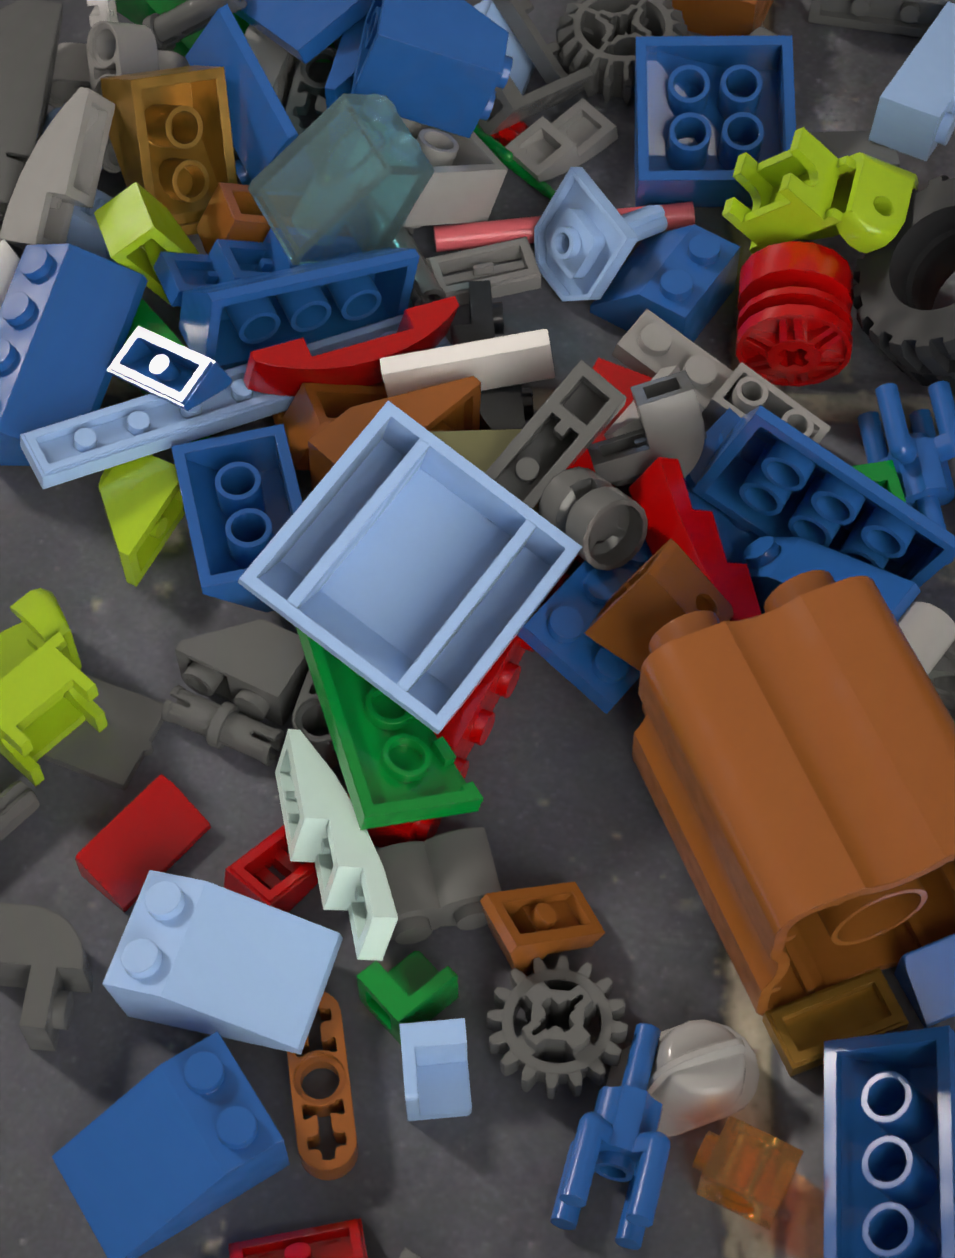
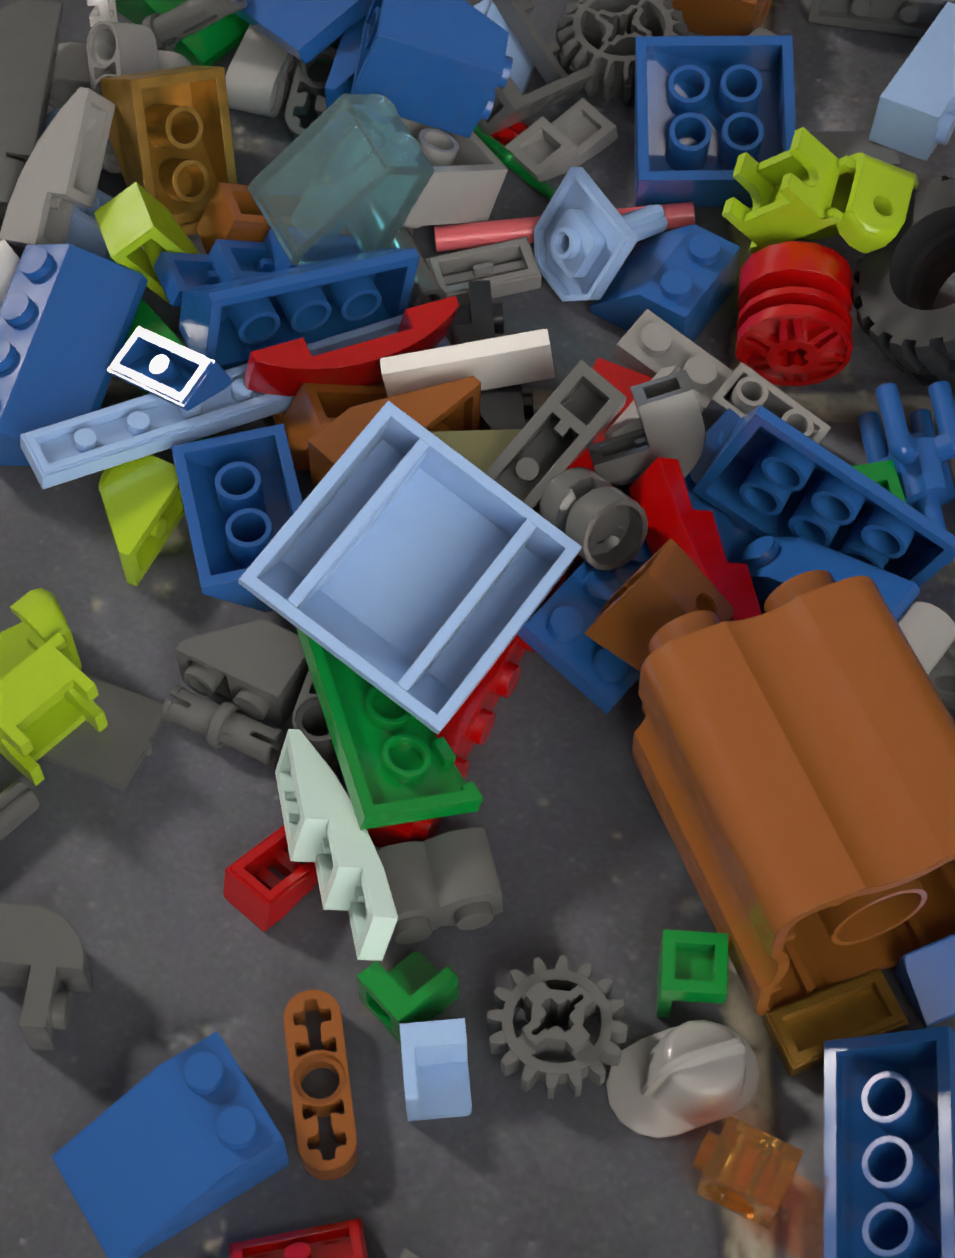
red slope [75,774,211,913] -> none
light blue slope [103,870,343,1054] -> none
blue slope [185,4,319,189] -> none
dark orange slope [480,881,605,976] -> none
blue plant [550,1023,671,1250] -> none
none -> green panel [656,929,728,1018]

